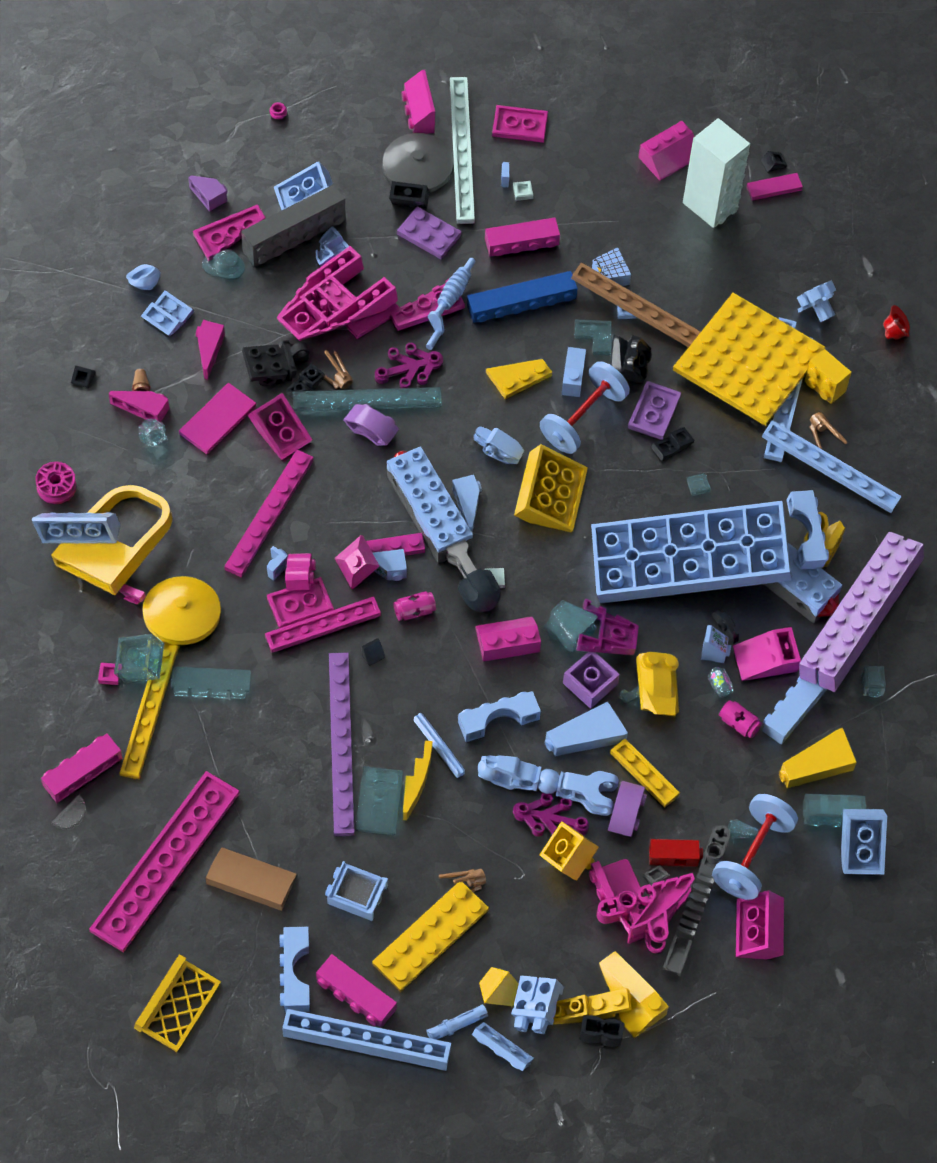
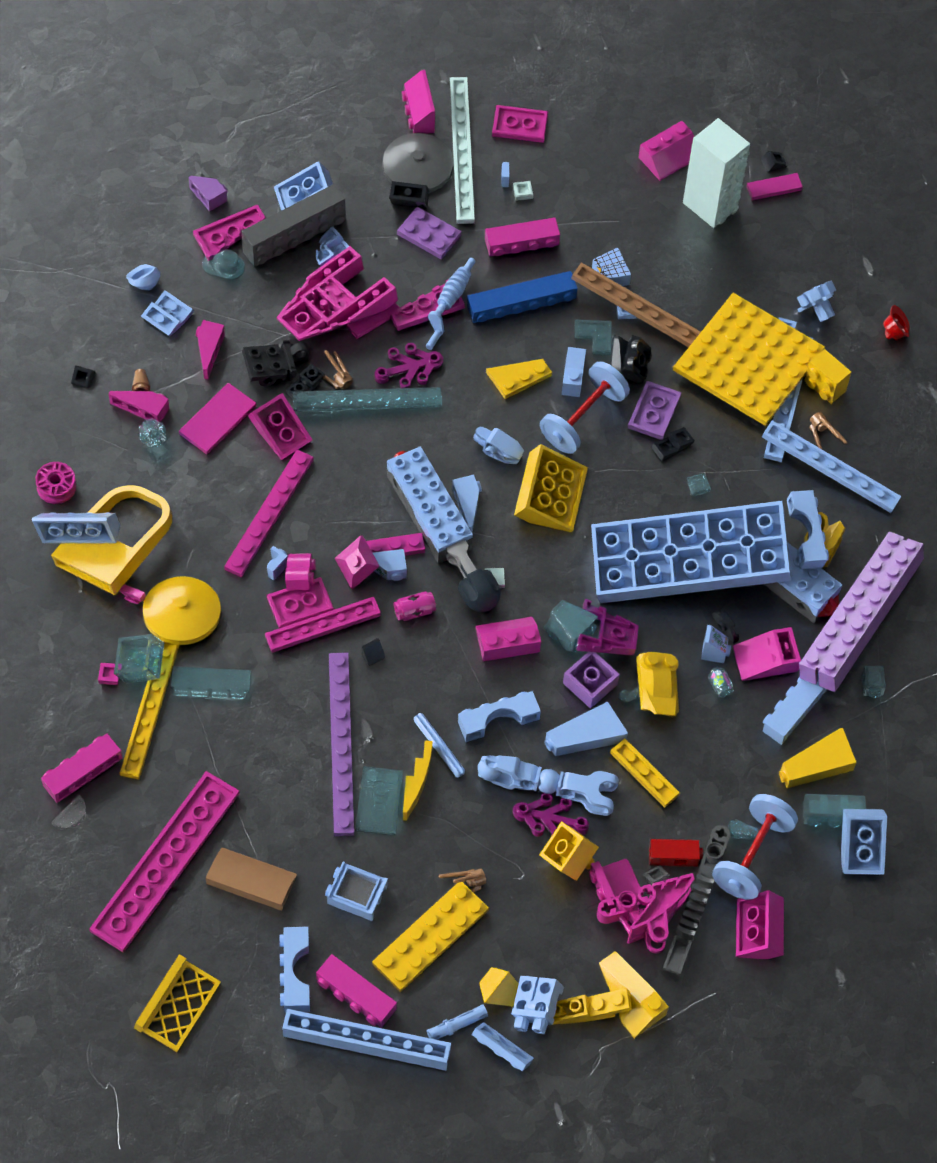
dark pink plate [270,102,287,119] -> none
medium lavender brick [343,404,399,446] -> none
black brick [579,1015,624,1047] -> none
medium lavender brick [608,781,647,837] -> none
dark pink piece [719,700,762,738] -> none

